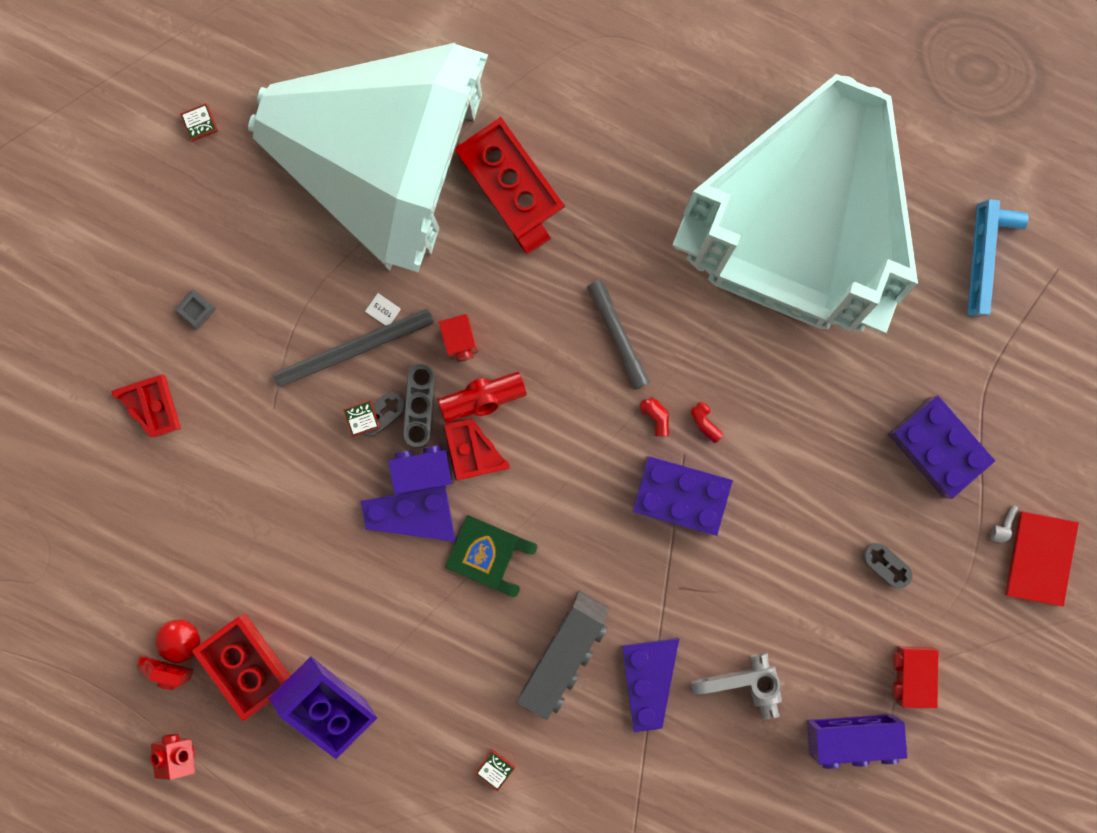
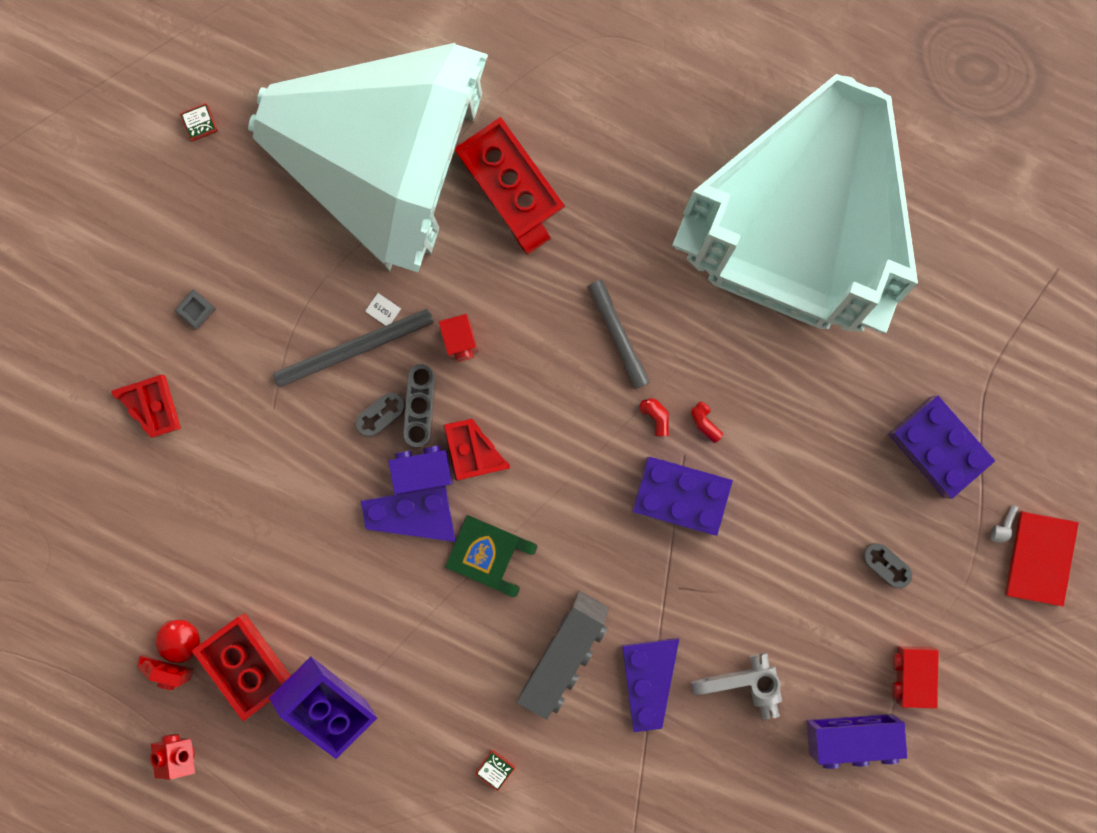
tile [343,400,380,437] -> none
red piece [437,371,527,423] -> none
dark azure piece [967,199,1028,317] -> none

